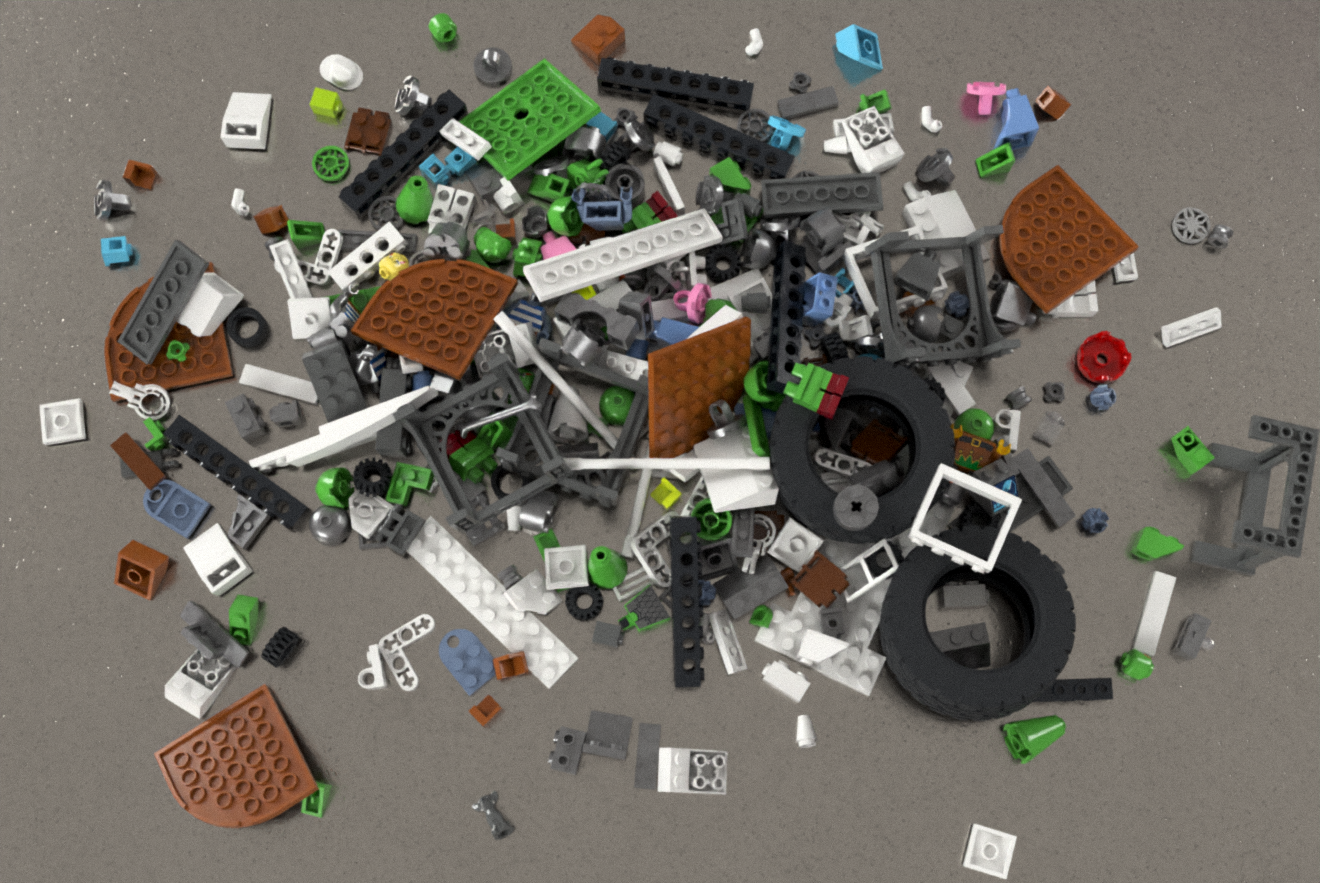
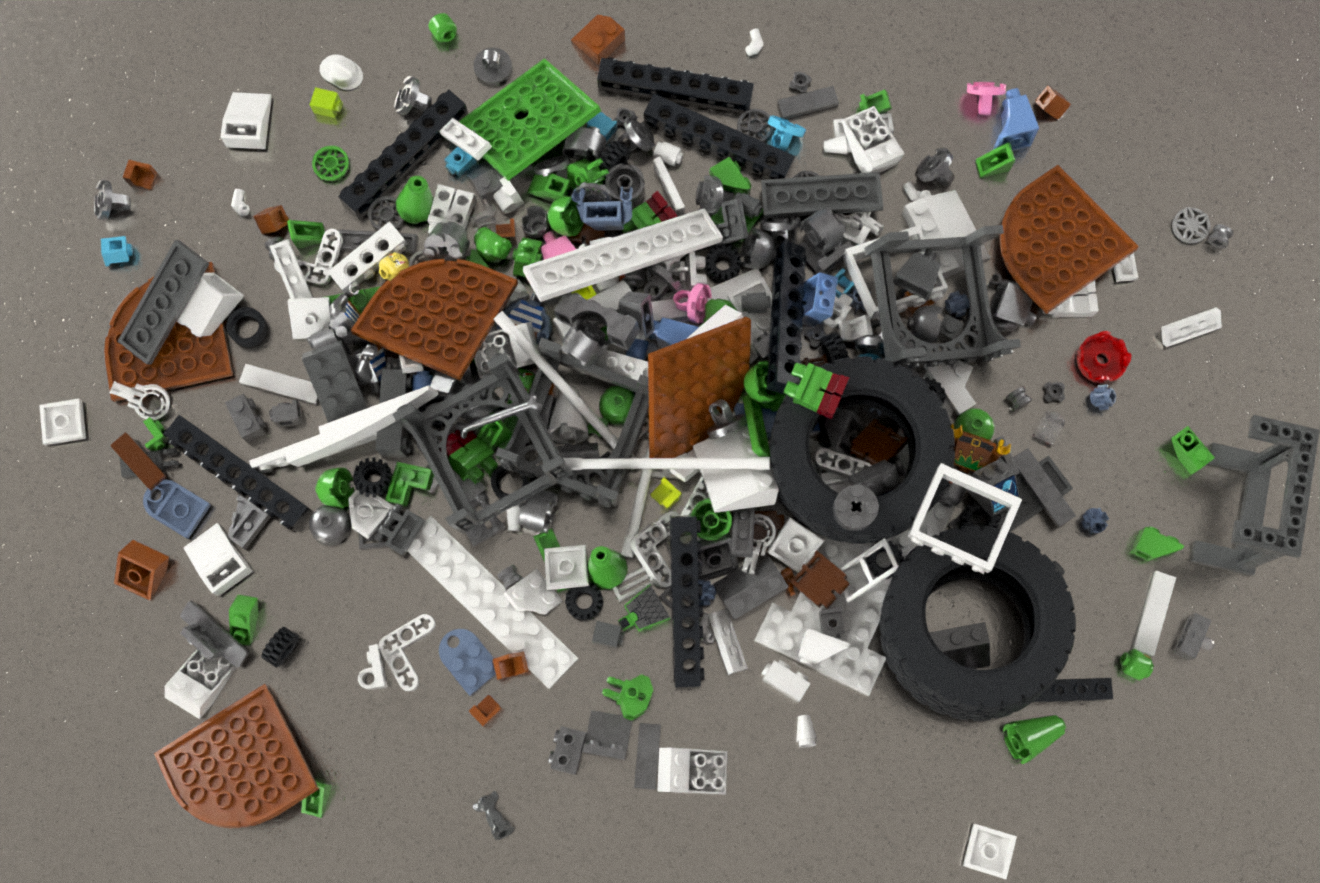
bright green plate [166,340,190,362] -> none
reddish brown plate [344,107,392,156] -> none
medium azure window [419,154,452,188] -> none
bright green tile [750,605,773,628] -> none
medium azure slope [836,24,883,70] -> none
white arm [922,106,942,133] -> none
white brick [940,581,989,610] -> none
white plate [993,409,1021,454] -> none
none -> bright green hinge [602,674,653,721]

